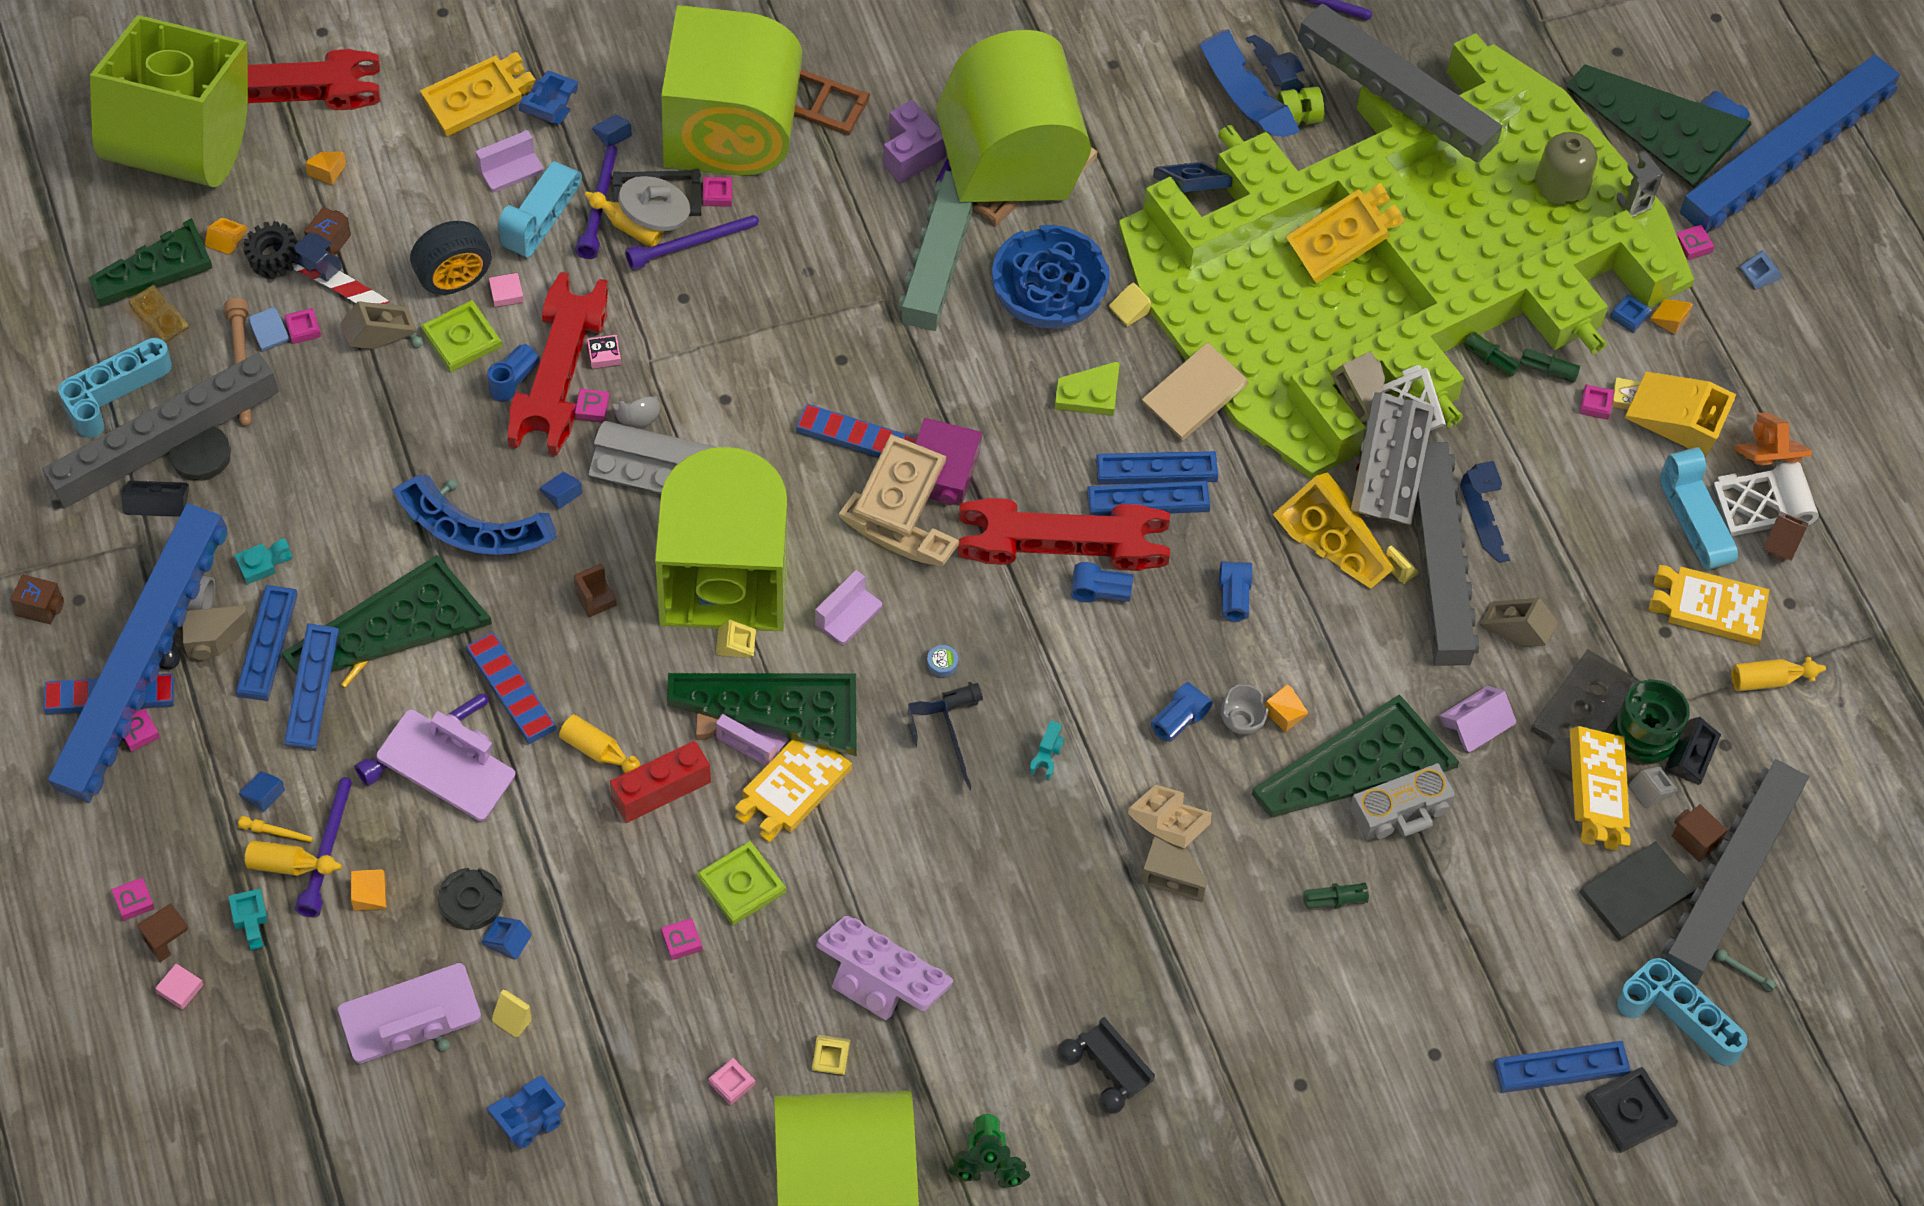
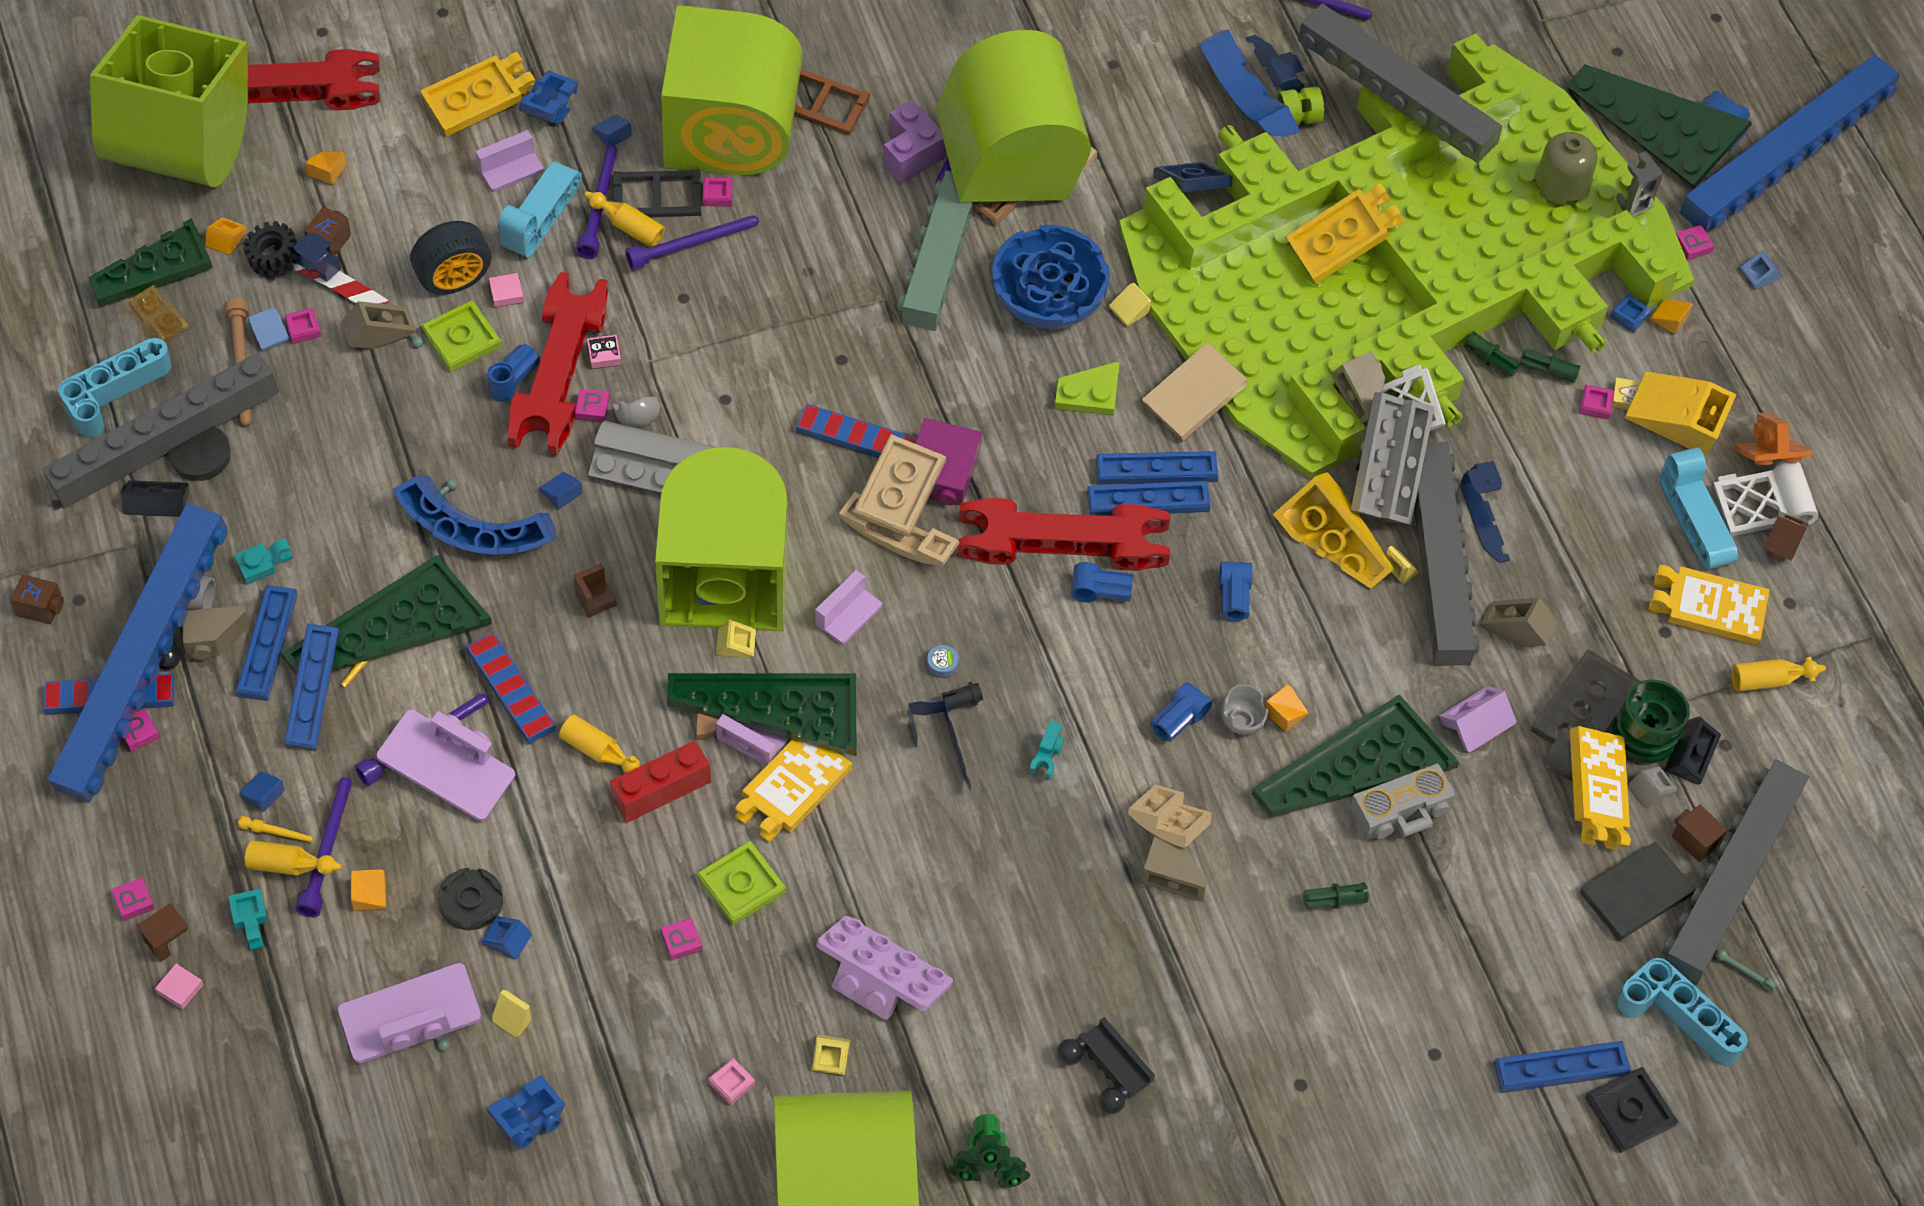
light grey shield [618,176,690,231] -> none

